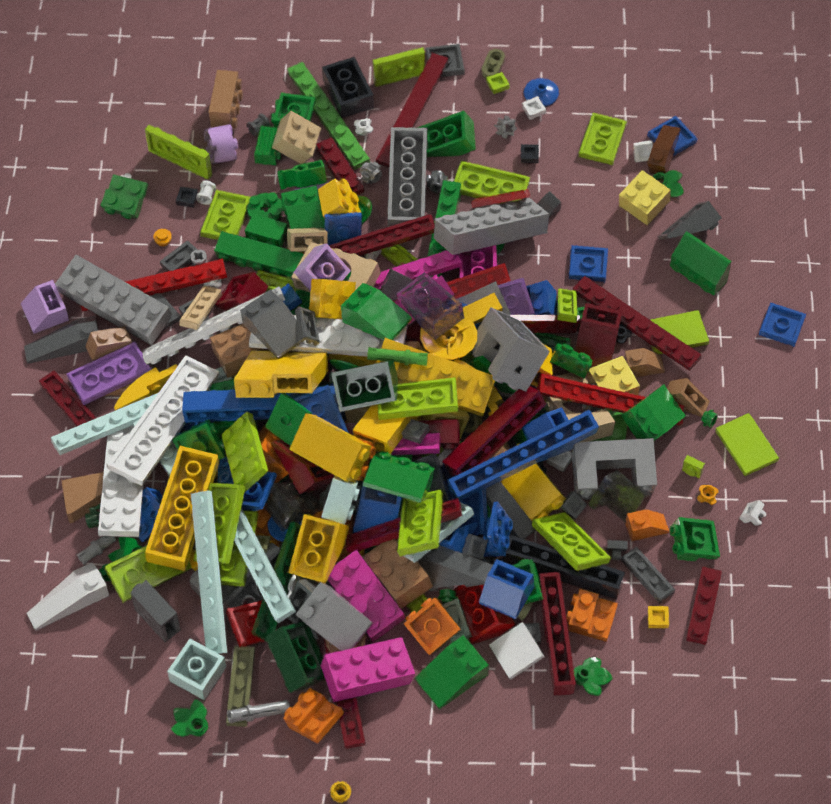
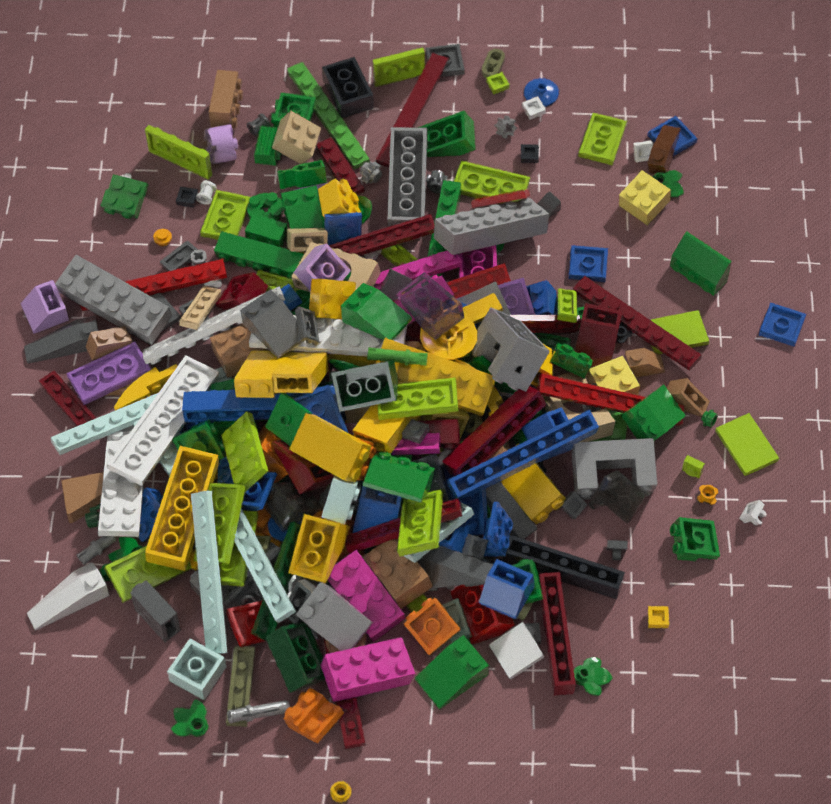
white plate [354,118,373,136] -> none
green plate [437,589,458,604] -> none
lime tile [532,512,611,571] -> none
white plate [547,451,572,472] -> none
orange plate [566,589,618,642] -> none
dark grey tile [621,547,675,603] -> none
orange slope [625,509,669,542] -> none
dark grey slope [658,201,722,240] -> none
dark red plate [686,566,722,645] -> none

